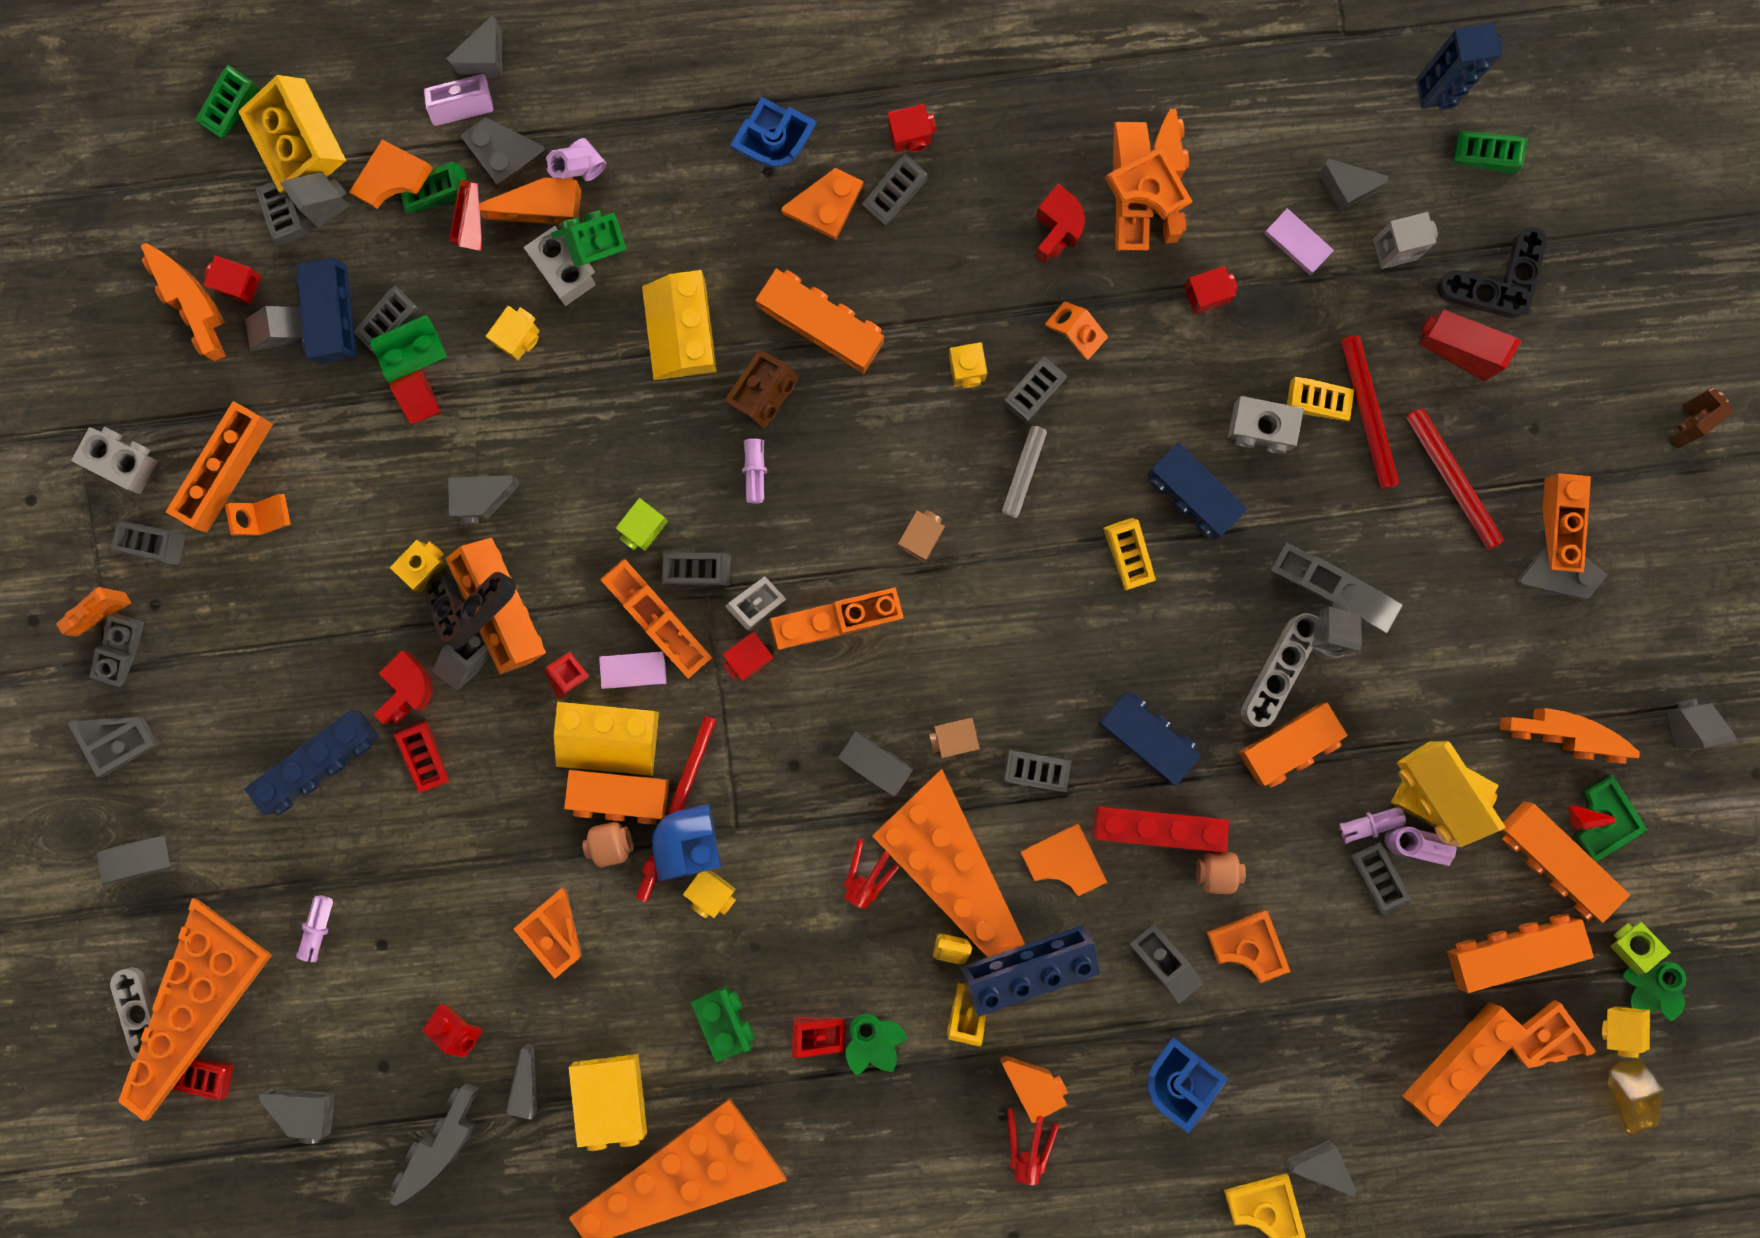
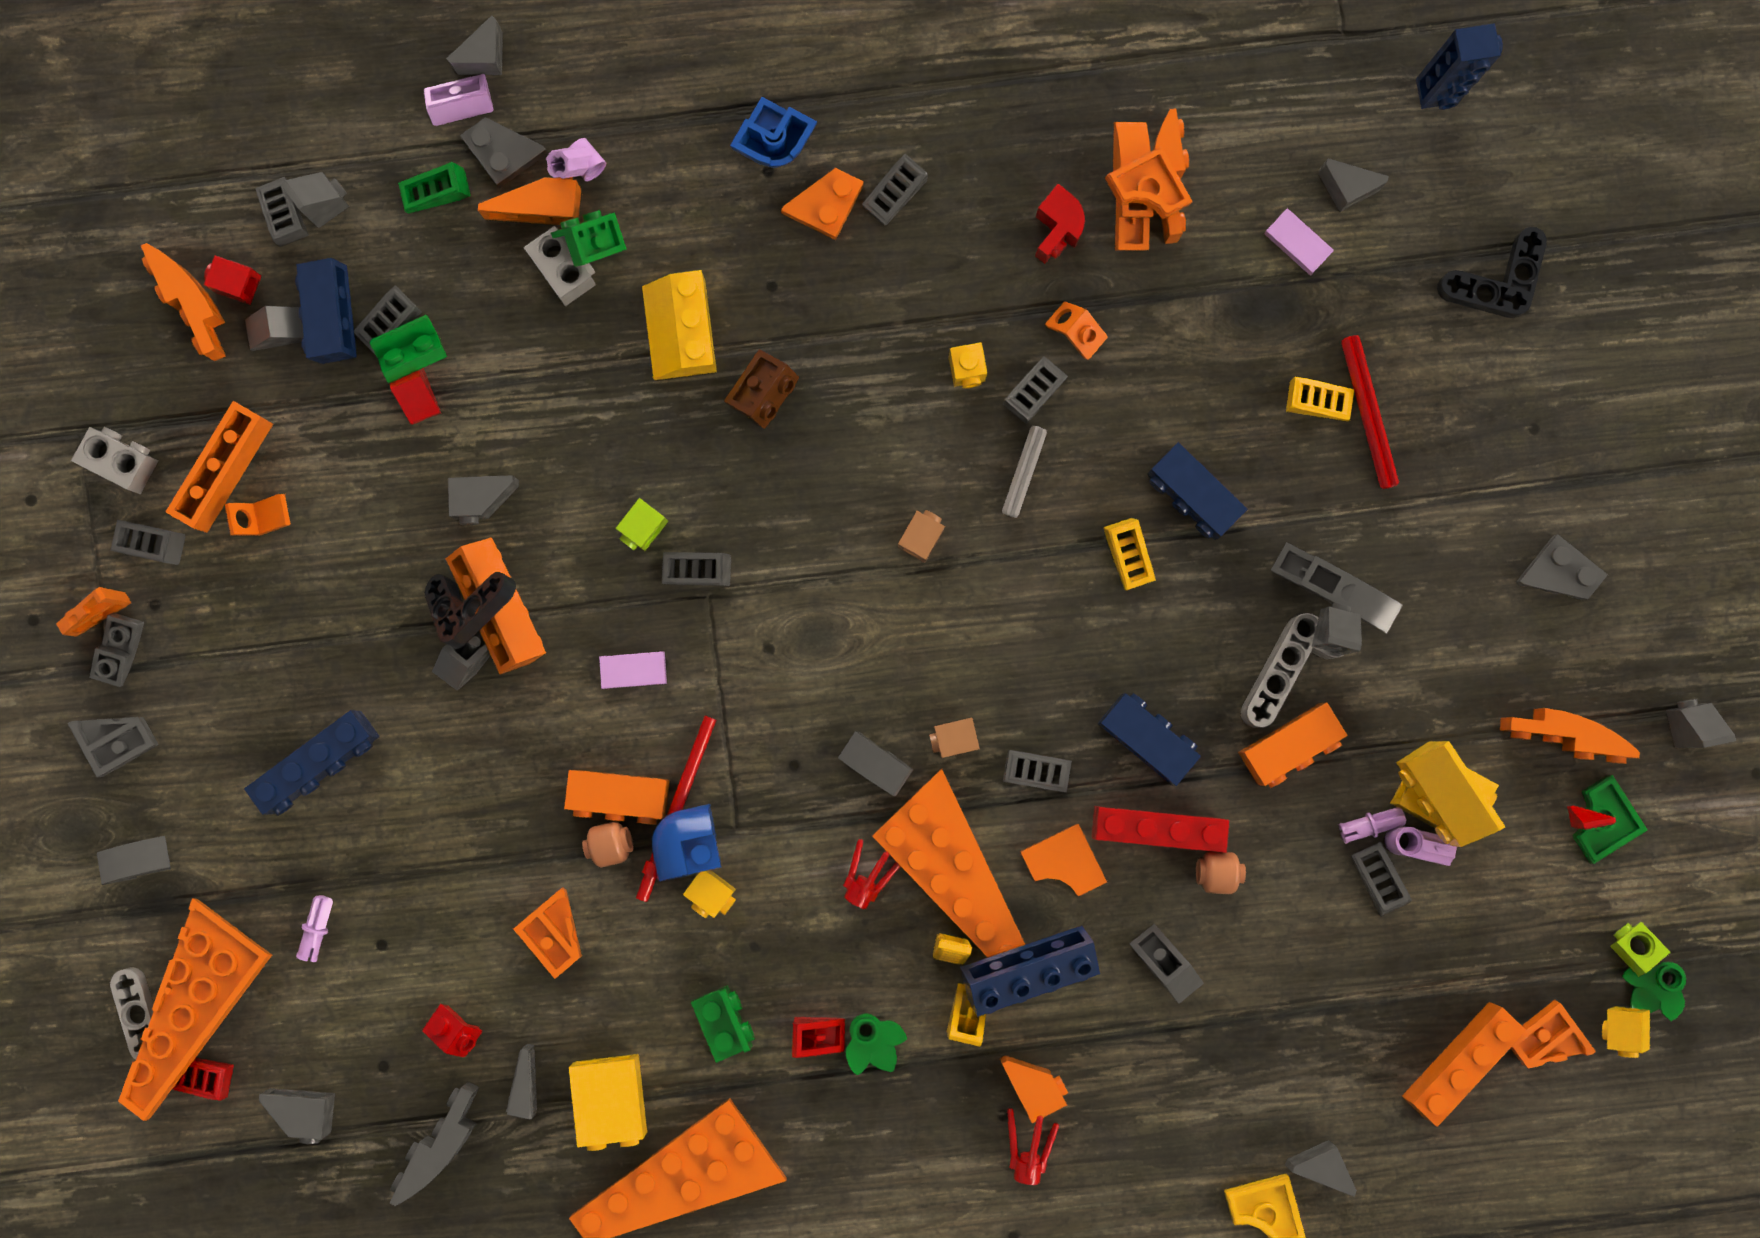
green slope [195,65,260,140] -> none
yellow slope [238,75,346,194] -> none
orange tile [349,140,433,209] -> none
red brick [374,650,433,724] -> none
yellow brick [390,540,447,592] -> none
red slope [394,719,450,794] -> none
slope [449,179,482,251] -> none
yellow brick [486,306,540,361] -> none
red slope [544,652,589,700] -> none
yellow slope [554,702,659,776] -> none
orange slope [600,558,712,679] -> none
red brick [723,631,775,681] -> none
light grey slope [725,576,786,633] -> none
lavender axle [742,439,767,504] -> none
orange brick [755,269,884,374] -> none
orange slope [769,587,904,651] -> none
red brick [888,104,936,153] -> none
blue brick [1148,1038,1229,1133] -> none
red brick [1184,266,1237,315] -> none
orange tile [1205,910,1291,983] -> none
light grey brick [1228,396,1304,454] -> none
light grey brick [1373,212,1438,269] -> none
red axle [1407,408,1504,549] -> none
red slope [1419,310,1522,382] -> none
orange brick [1447,913,1594,993] -> none
green slope [1453,131,1528,175] -> none
orange brick [1500,801,1630,923] -> none
orange slope [1542,473,1591,573] -> none
clear yellow slope [1609,1058,1662,1137] -> none
reddish brown bracket [1670,387,1735,449] -> none

